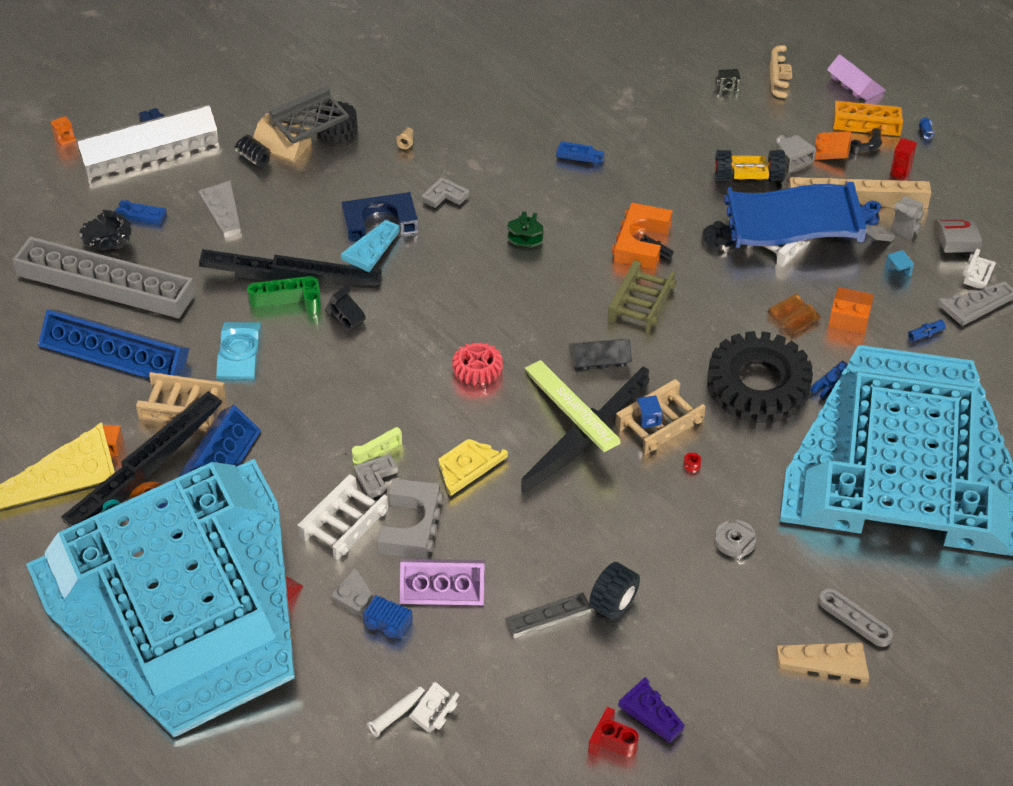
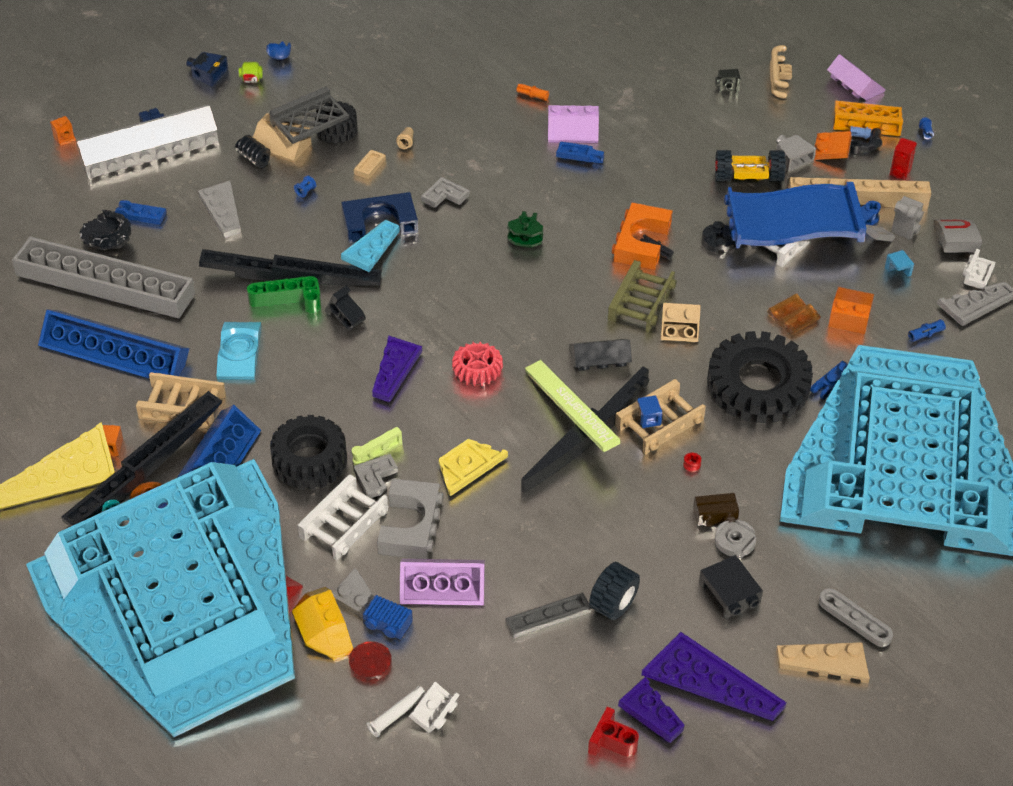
none -> dark blue torso [186,52,228,87]
none -> lime head [239,62,263,83]
none -> blue hair [266,41,291,61]
none -> black tyre [270,415,347,490]
none -> yellow wedge [292,587,354,660]
none -> blue bush [294,175,316,198]
none -> clear red tile [349,642,392,681]
none -> tan tile [354,150,386,180]
none -> dark purple wing [372,335,422,402]
none -> orange axle [516,84,549,101]
none -> lavender slope [548,105,599,143]
none -> dark purple wing [641,632,787,721]
none -> tan slope [661,303,701,342]
none -> dark brown brick [693,493,739,527]
none -> black panel [699,555,763,618]
none -> medium blue pin [850,126,871,140]

